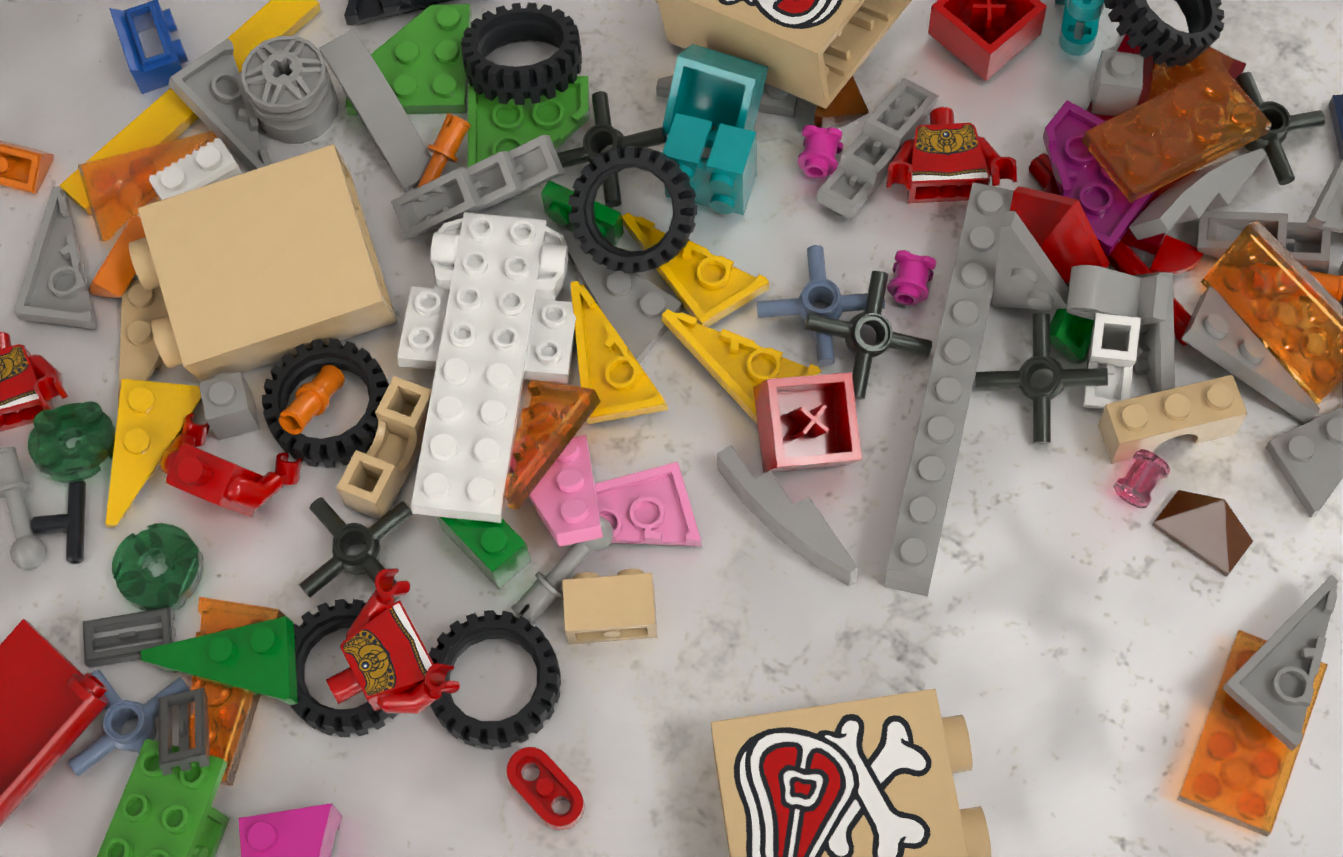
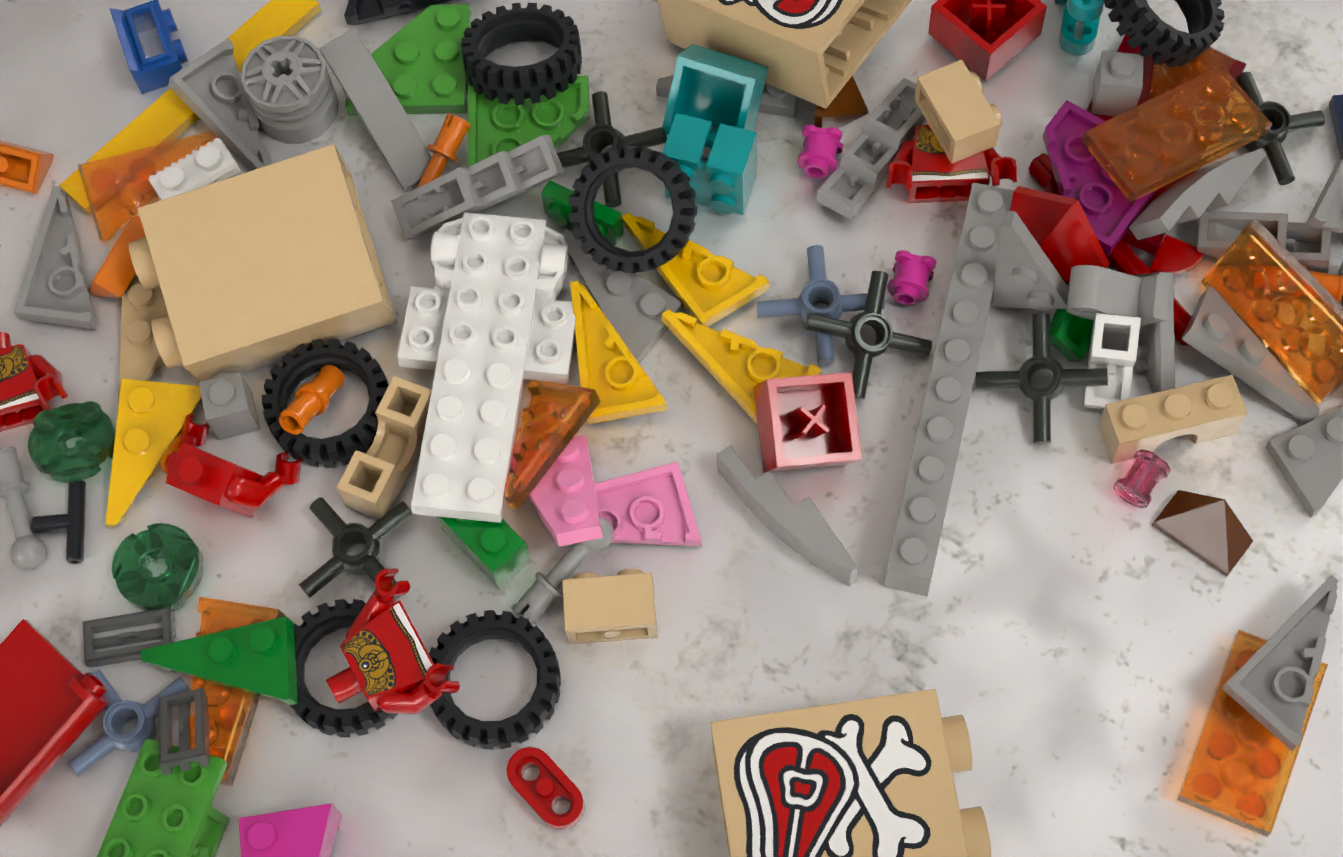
none -> tan brick [914,59,1002,164]

